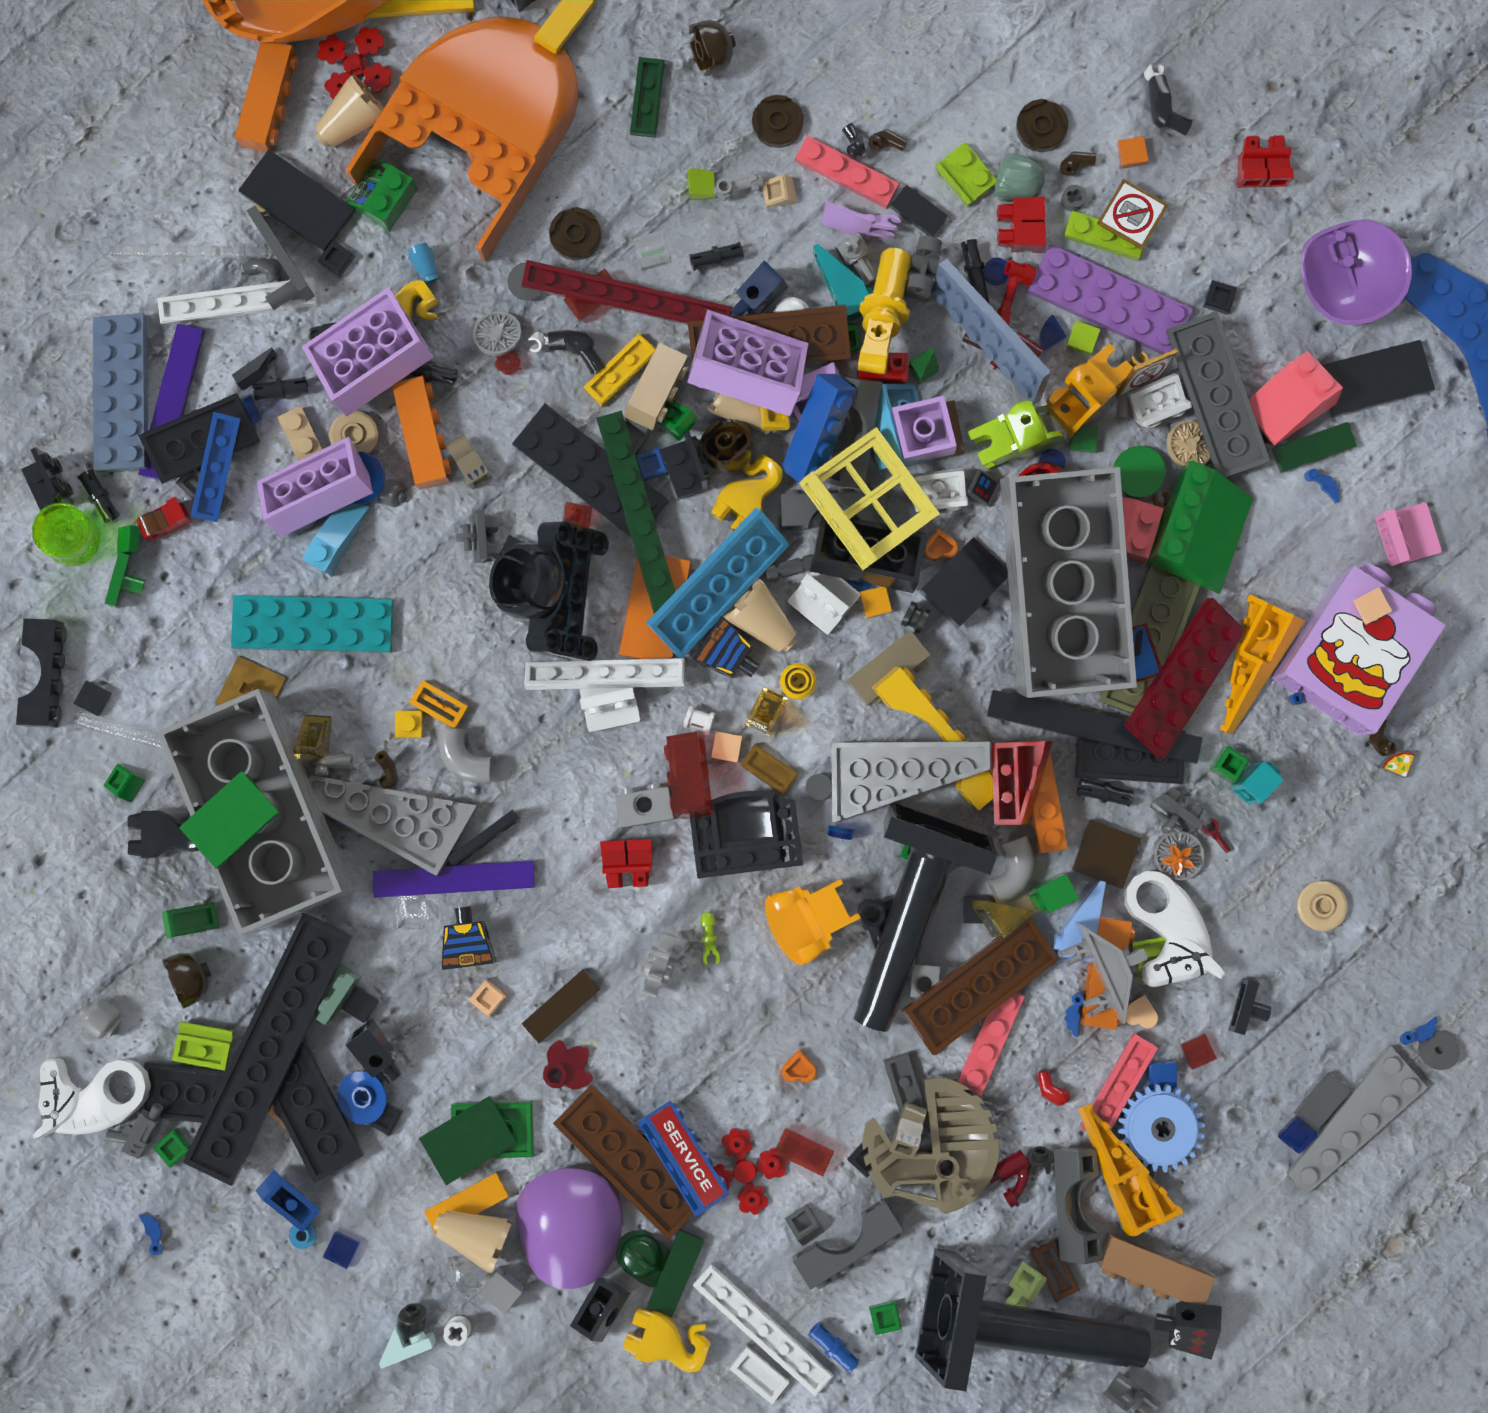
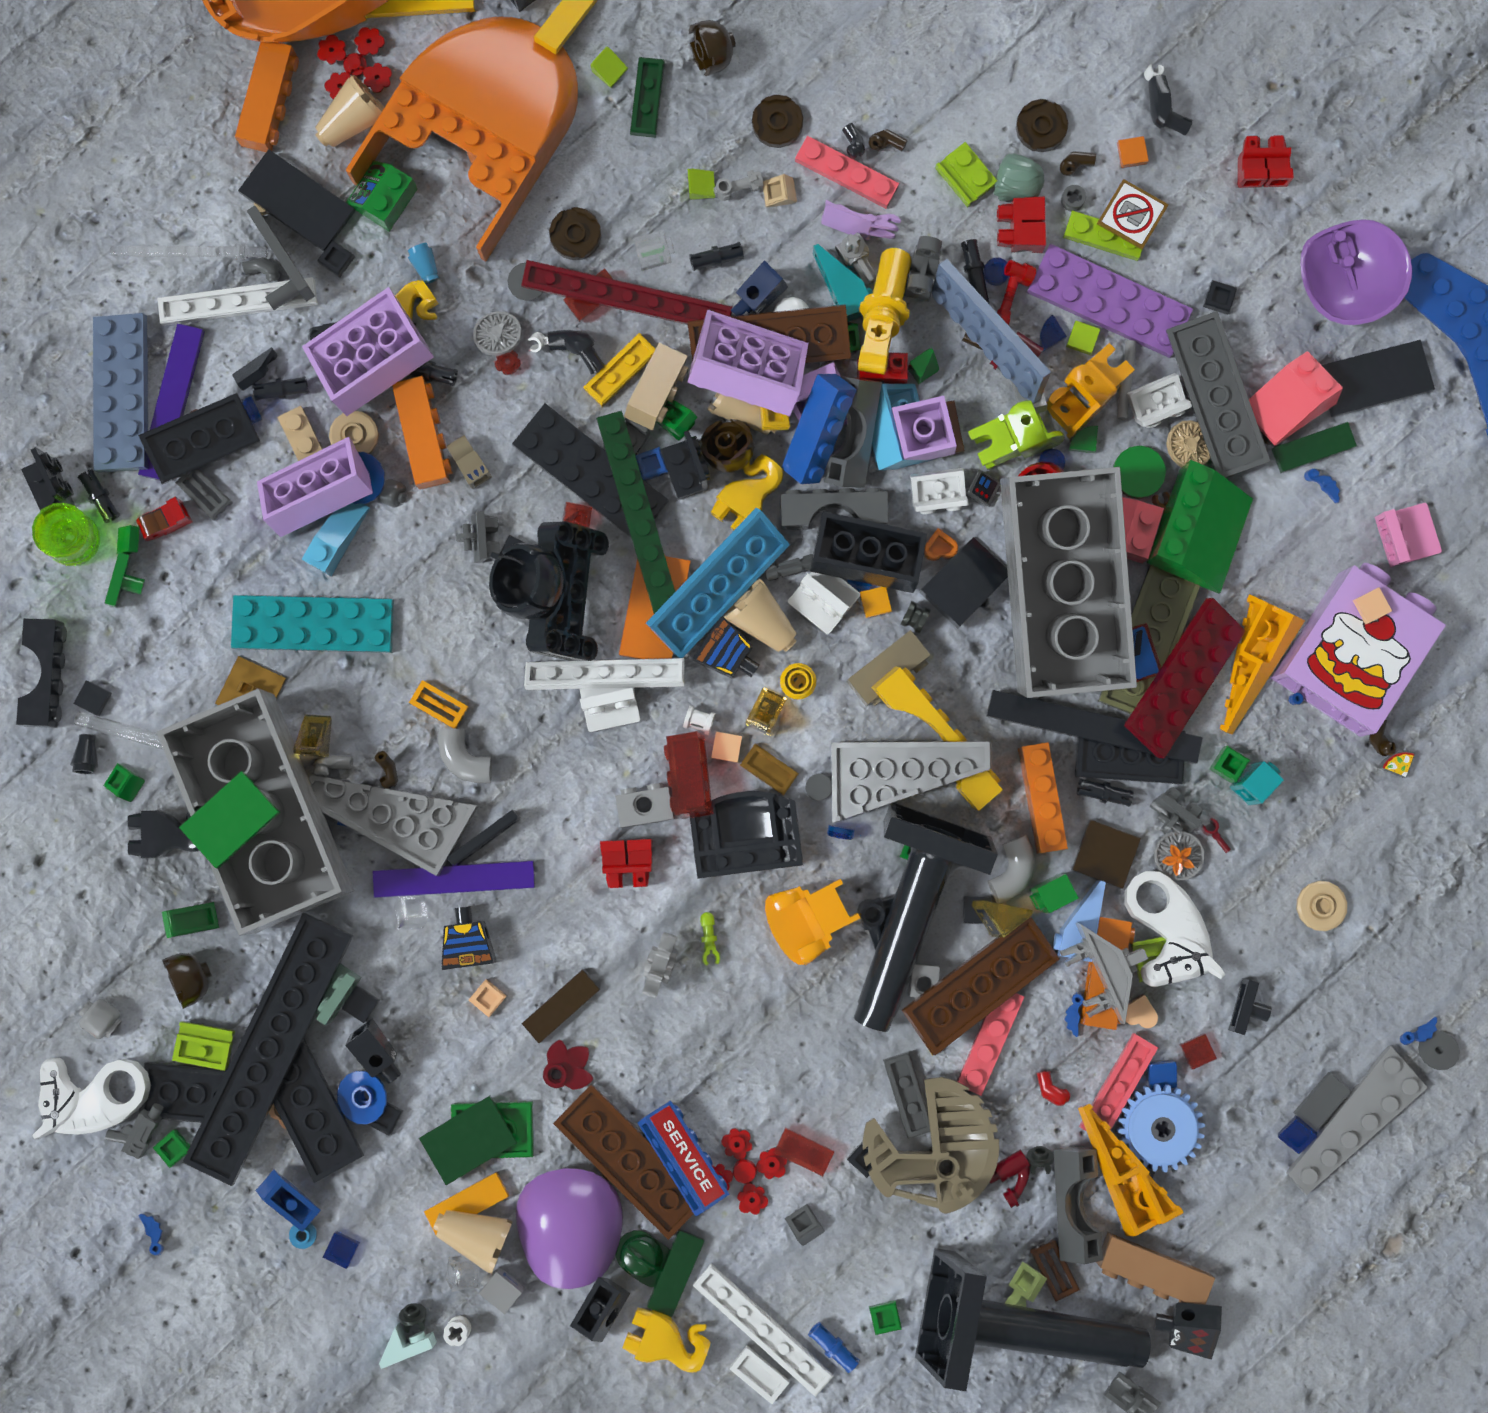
blue plate [191,412,240,522] -> none
yellow plate [395,711,423,738] -> none
orange tile [781,1049,817,1083] -> none
dark grey arch [792,1198,903,1290] -> none
light yellow window [799,427,940,570] -> none
dark tan leg [889,1102,927,1159] -> none
black tile [890,185,948,237] -> none
red wedge [992,741,1053,825] -> none
piece [1115,349,1178,397] -> none
none -> black cone [70,734,98,775]
none -> lime slope [590,46,628,88]

